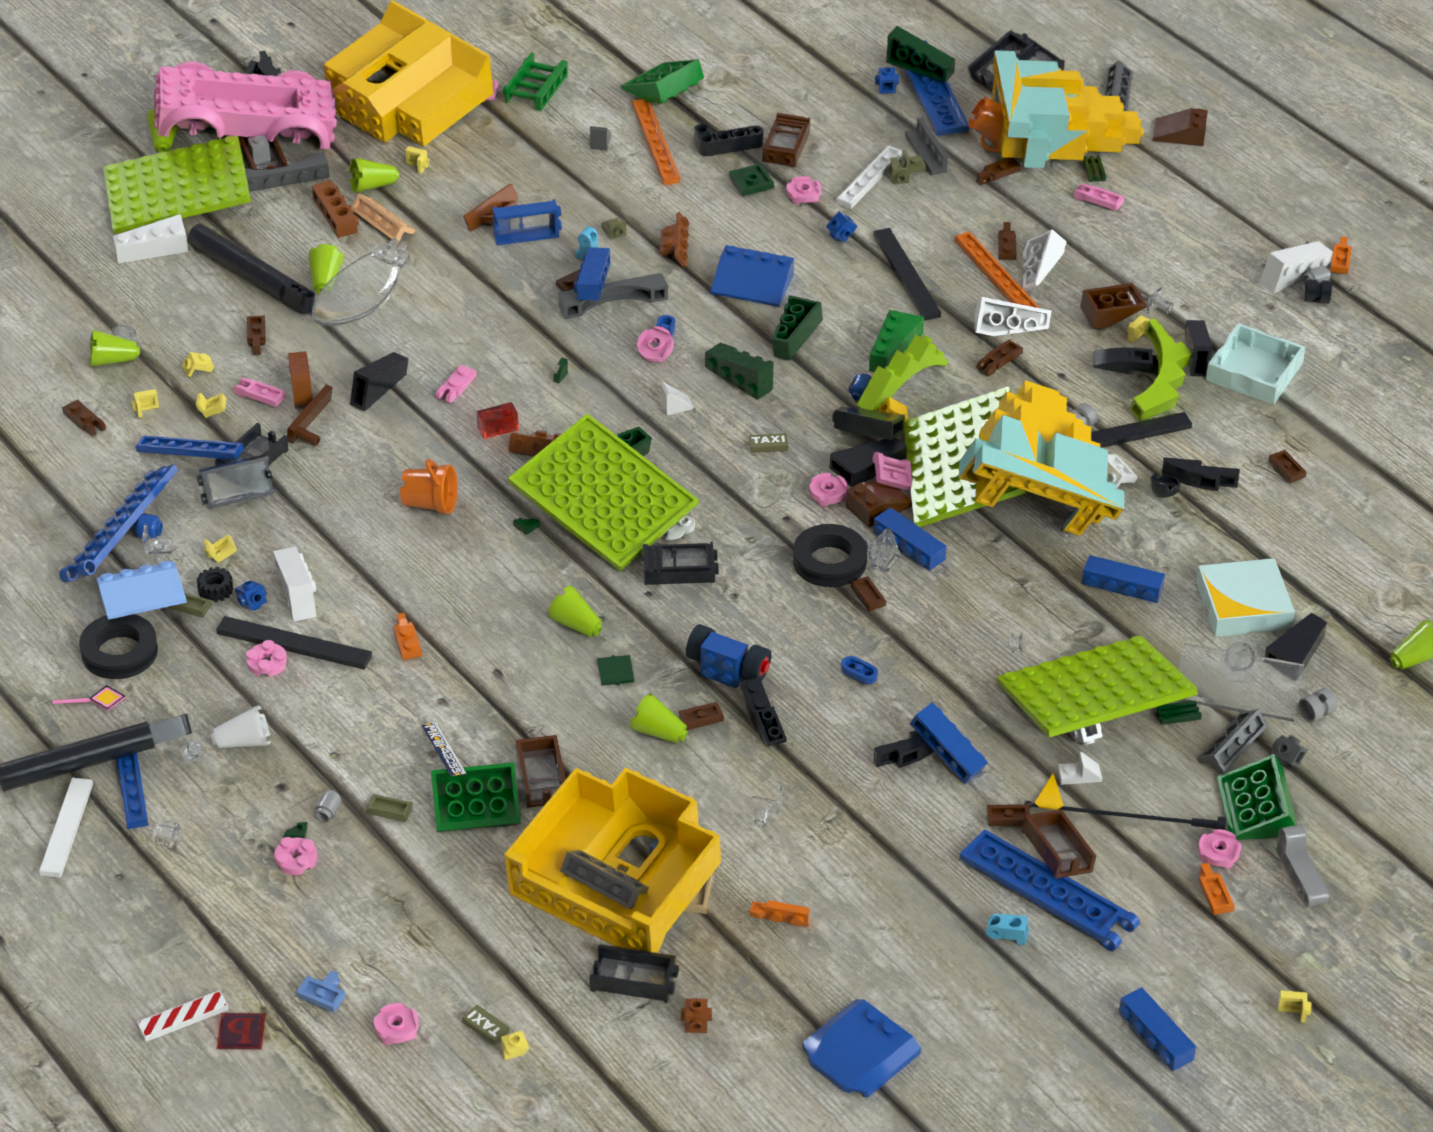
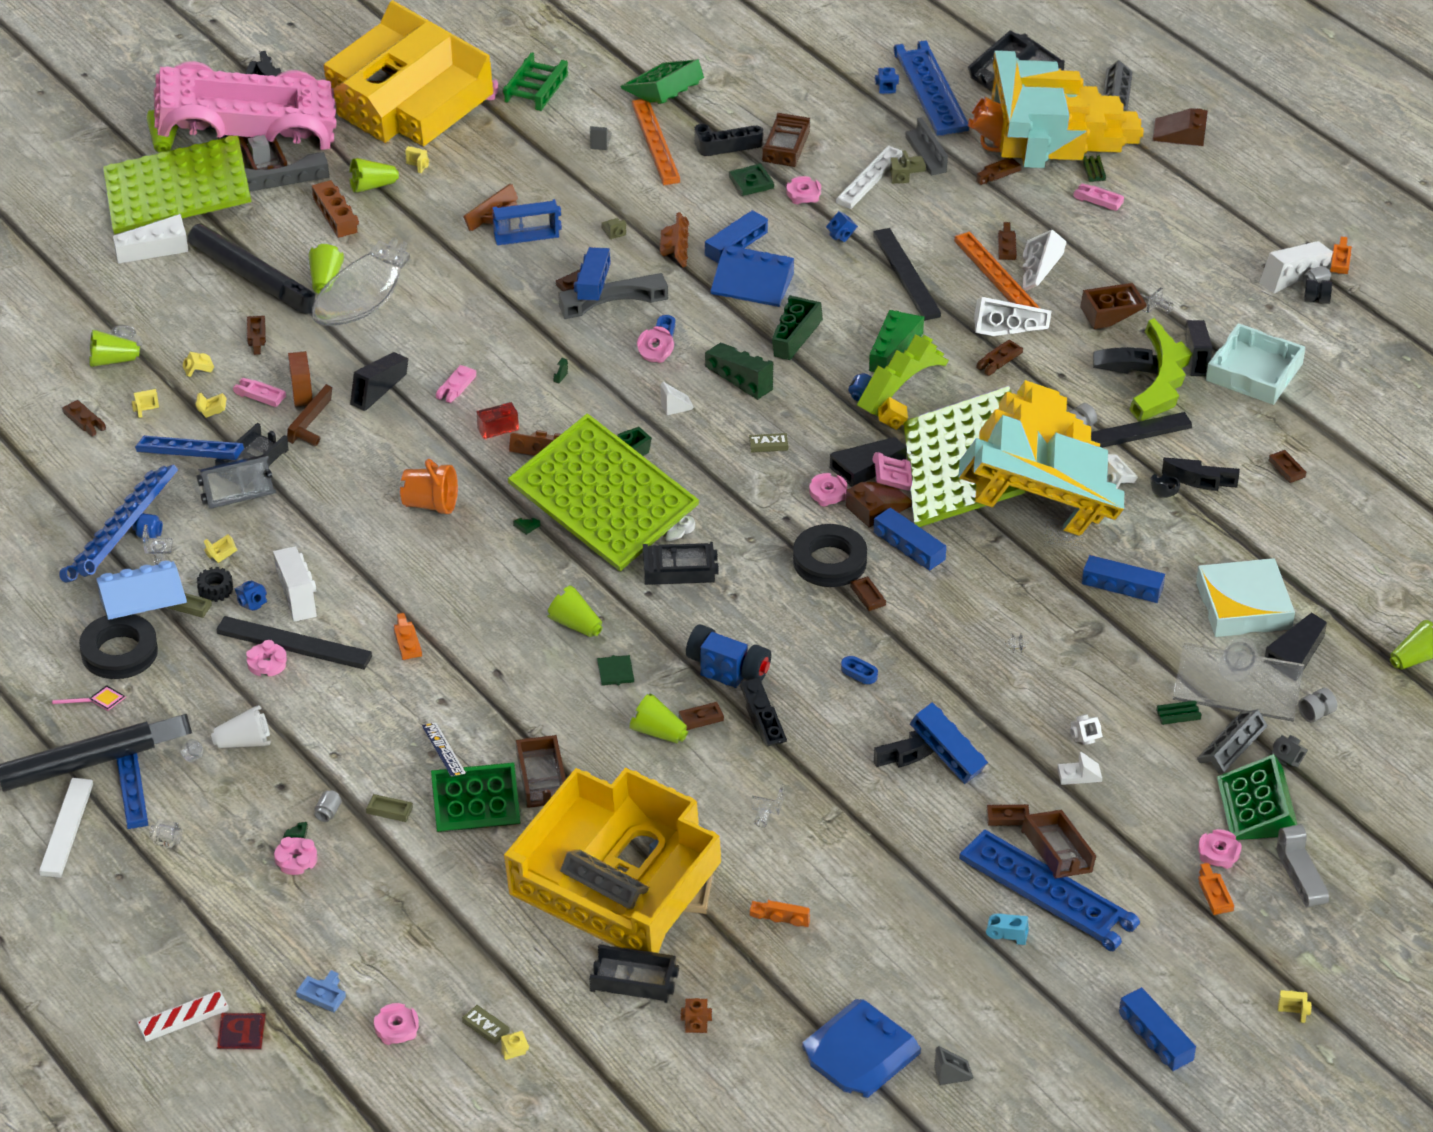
light nougat fence [351,194,415,242] -> none
medium azure leg [575,226,598,260] -> none
black slope [832,407,905,440] -> none
clear bracket [865,528,901,572] -> none
dark green wedge [886,26,955,83] -> none
lime plate [997,636,1198,738] -> none
black piece [1024,773,1226,830] -> none
light yellow bracket [1127,315,1150,343] -> none
none -> blue brick [704,210,768,263]
none -> dark grey slope [934,1046,973,1085]

